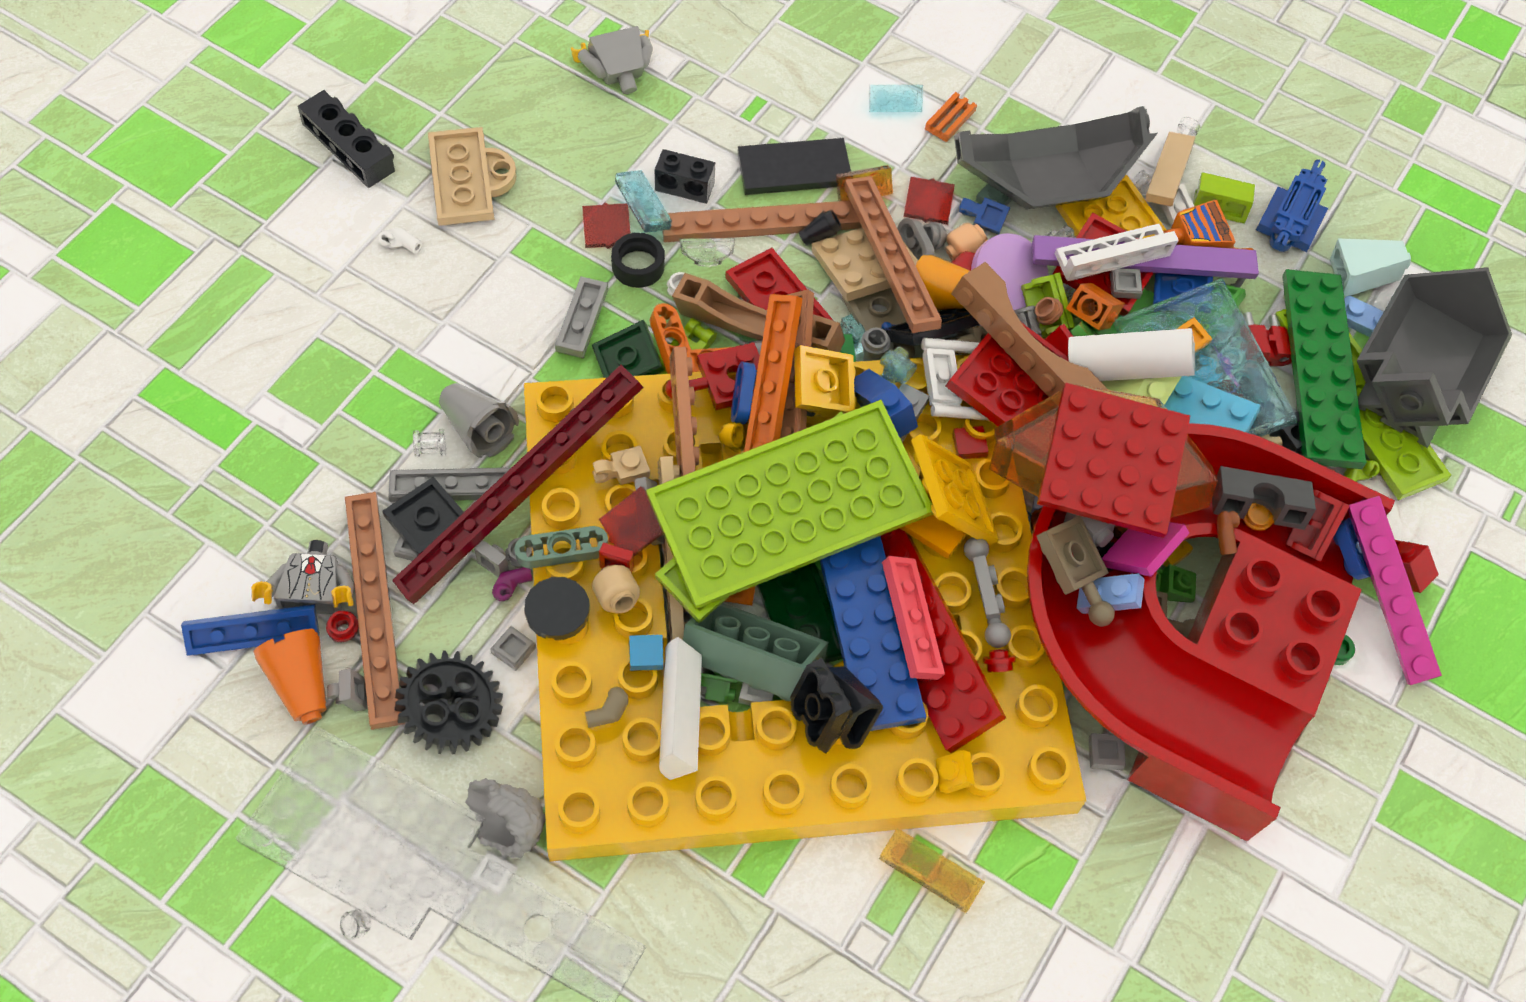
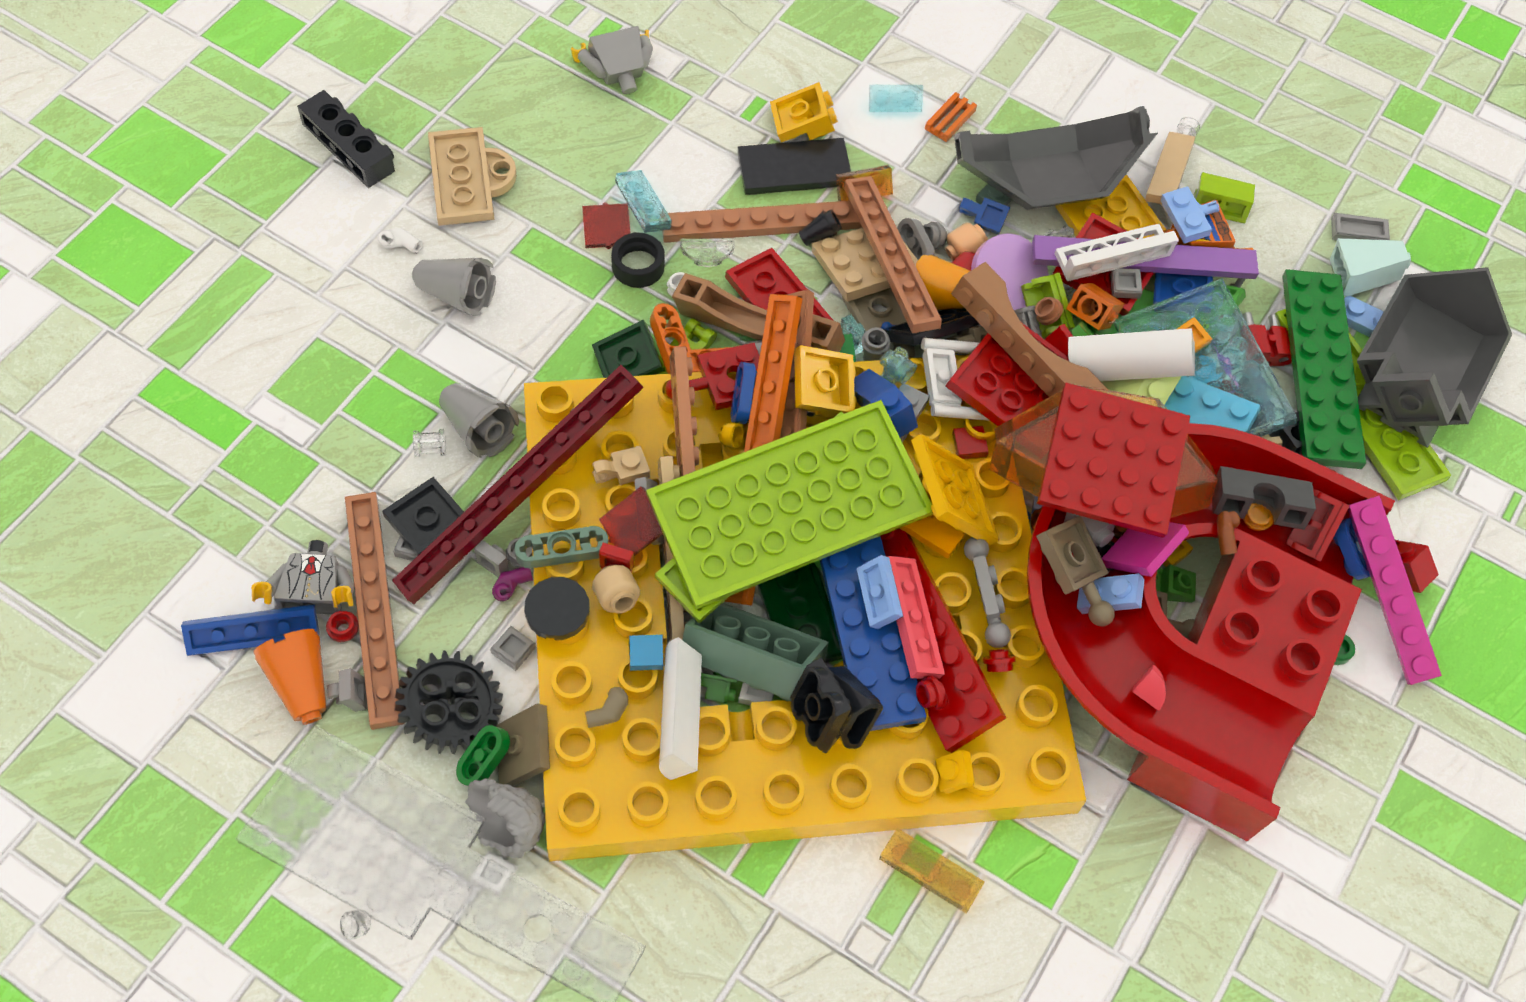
light grey tile [388,468,510,502] -> none
light grey plate [555,277,608,358] -> none
black brick [654,149,716,204] -> none
clear red piece [903,177,955,225] -> none
light grey plate [1089,733,1126,770] -> none
clear hinge [1132,170,1152,194] -> none
blue piece [1256,159,1328,252] -> none
lime arm [1343,460,1380,482] -> none
none -> light grey cone [412,258,496,316]
none -> green plate [456,725,510,786]
none -> dark tan plate [497,703,550,787]
none -> yellow plate [770,82,838,143]
none -> light blue plate [857,555,903,629]
none -> red plate [916,676,945,710]
none -> coral tile [1132,665,1166,711]
none -> light blue plate [1160,186,1220,244]
none -> light grey tile [1331,213,1390,240]

